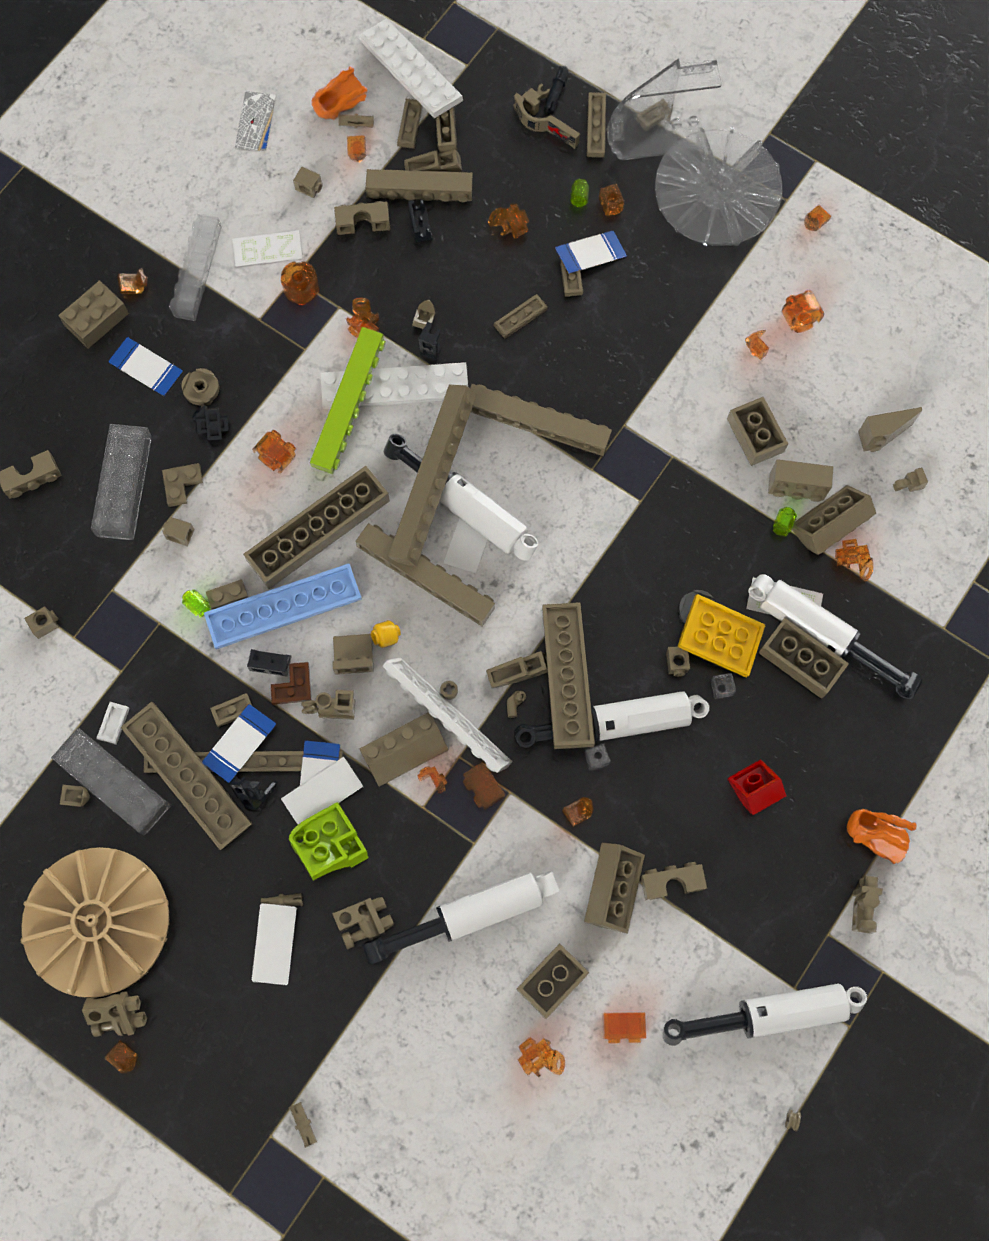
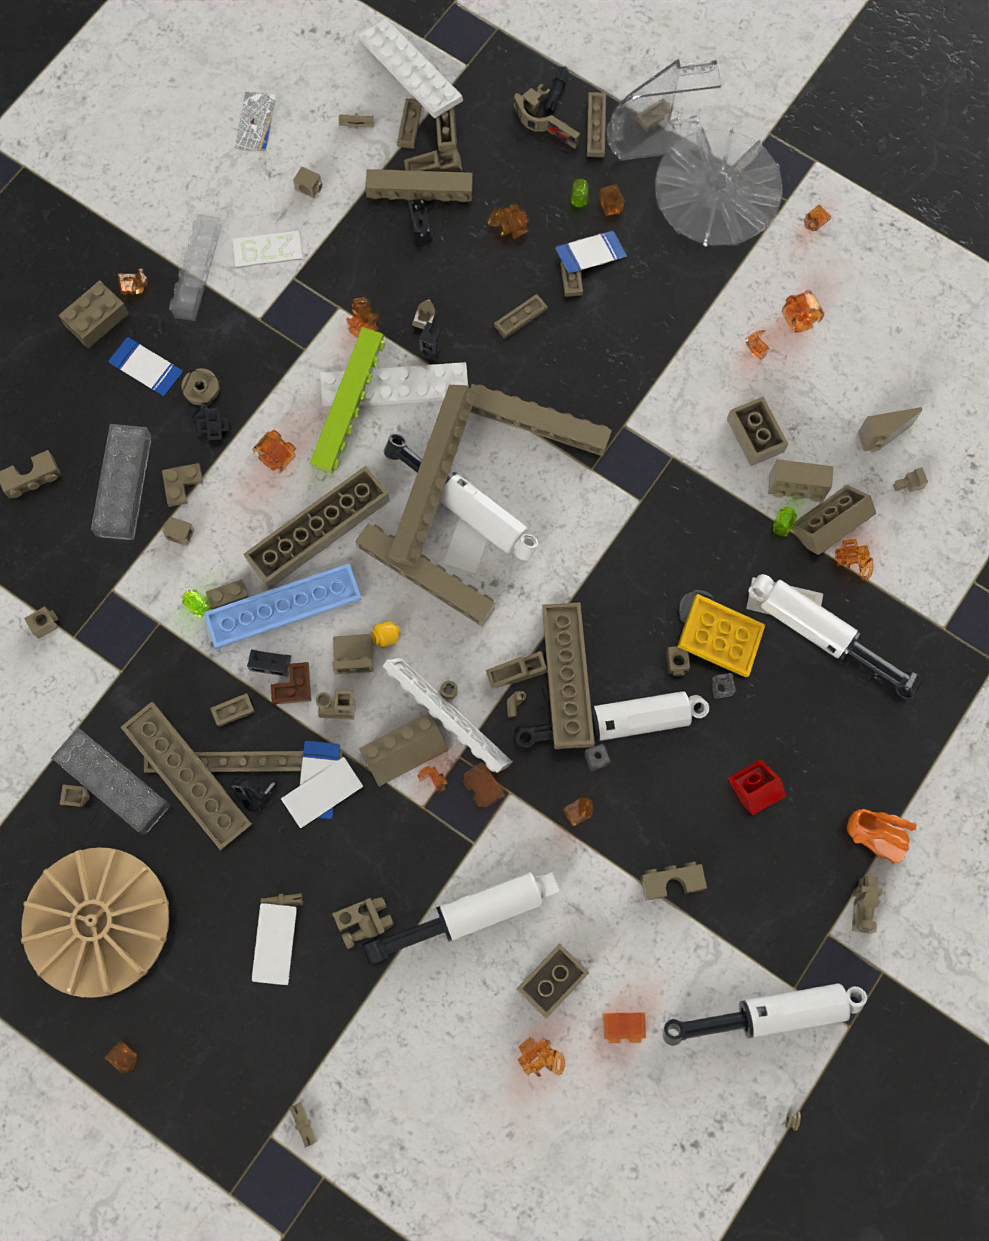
dark tan hips [82,991,147,1037] -> none
white tile [97,702,130,745] -> none
sticker [202,704,276,782] -> none
clear orange brick [281,261,319,306] -> none
lime slope [289,802,369,880] -> none
dark tan bush [301,700,318,714] -> none
orange hair [312,66,368,120] -> none
dark tan arch [334,201,390,235] -> none
clear orange plate [347,135,366,162] -> none
dark tan slope [584,843,645,934] -> none
dark tan brick [759,618,849,699] -> none

